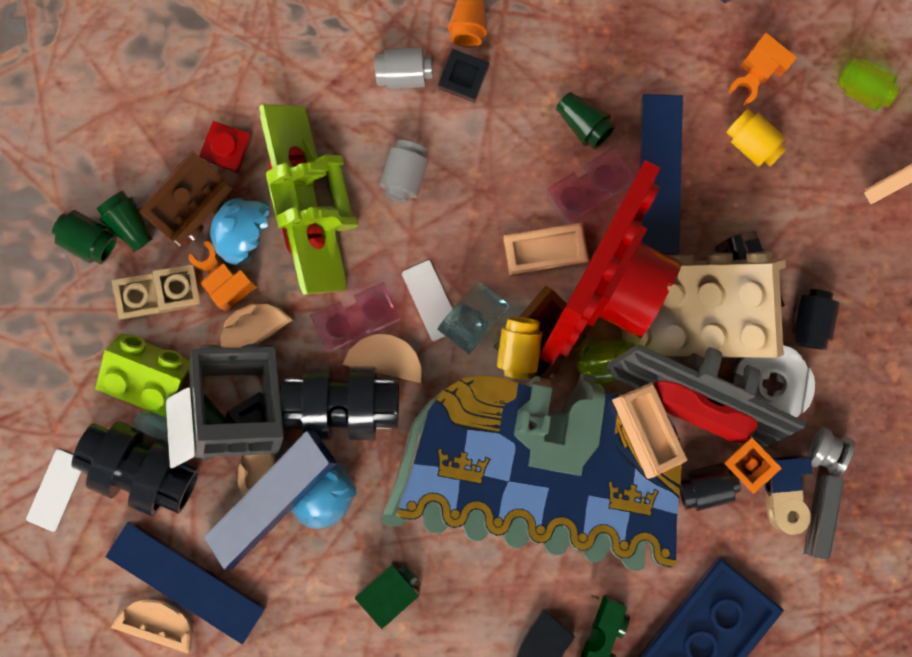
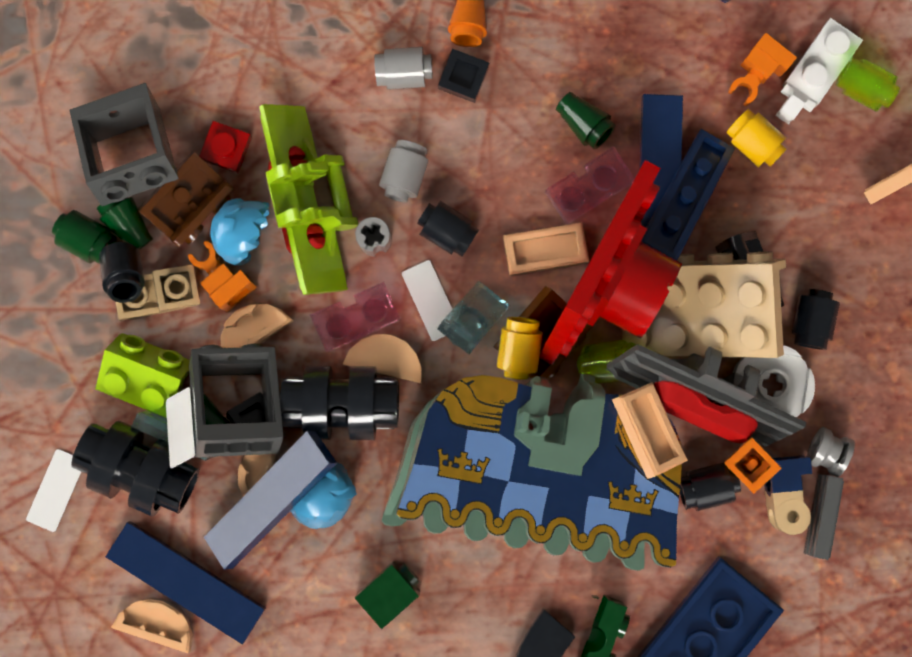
none -> dark grey window [69,83,179,206]
none -> black brick [99,242,145,303]
none -> light grey piece [355,217,392,257]
none -> black brick [417,200,479,257]
none -> dark blue tile [641,129,735,260]
none -> white hinge [775,18,863,125]

